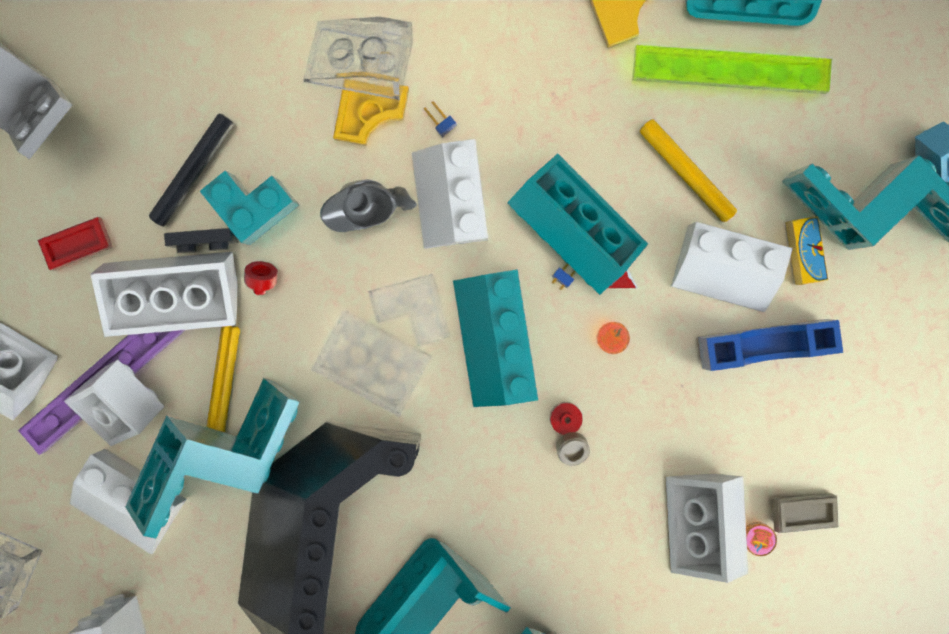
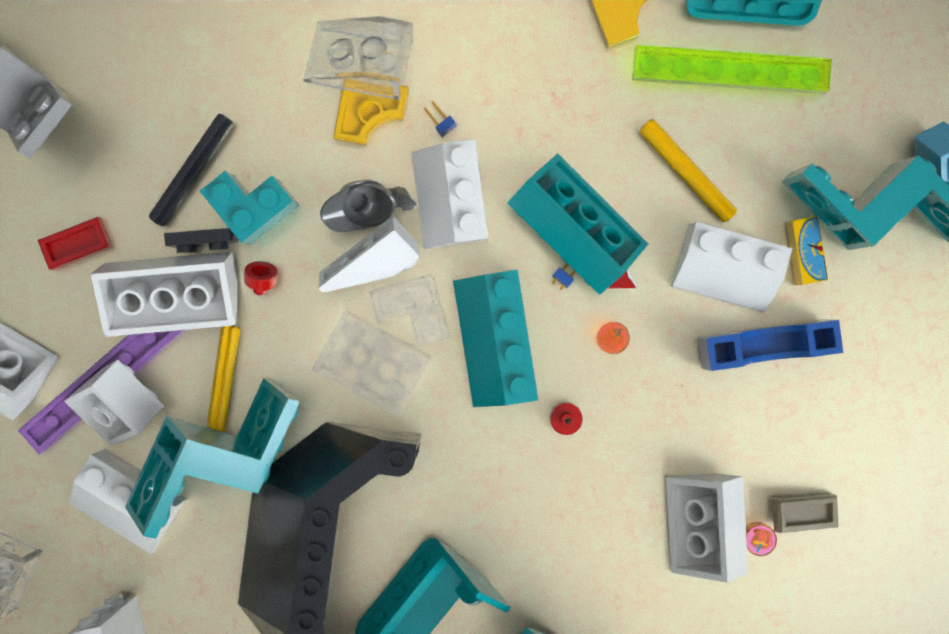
dark tan tile [556,432,590,466] -> none
none -> white slope [319,216,420,293]

